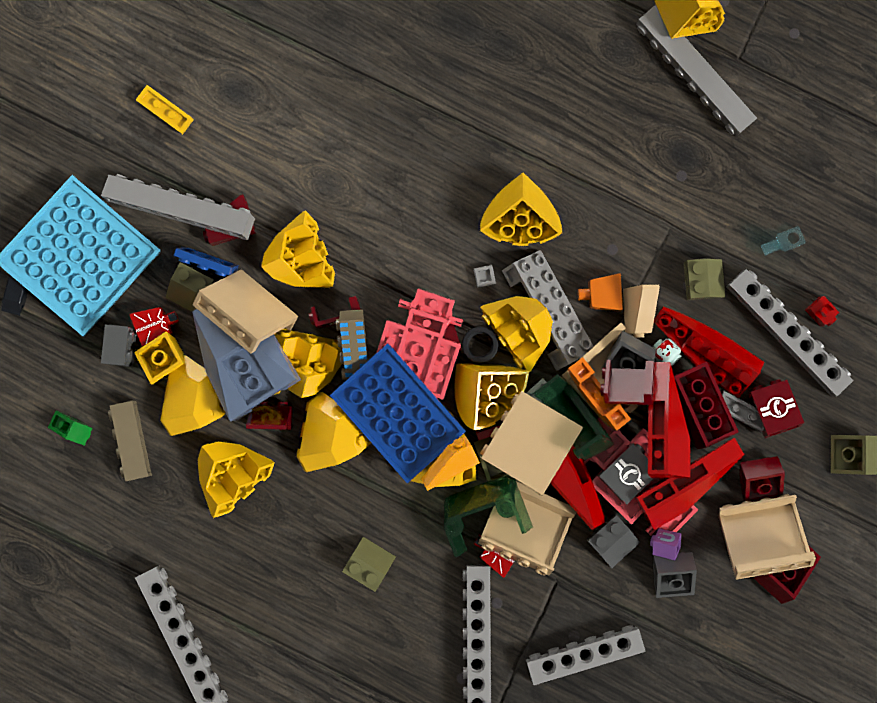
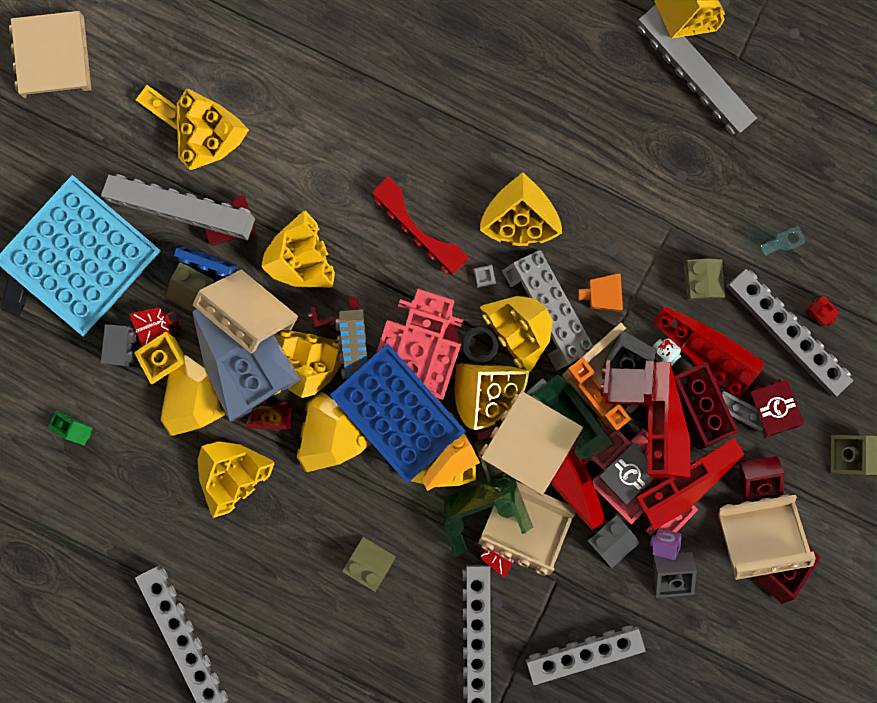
dark tan brick [108,401,152,481] -> none
tan slope [623,285,659,338] -> none
none -> tan panel [9,11,91,98]
none -> yellow brick [177,88,249,170]
none -> red arch [372,176,469,276]

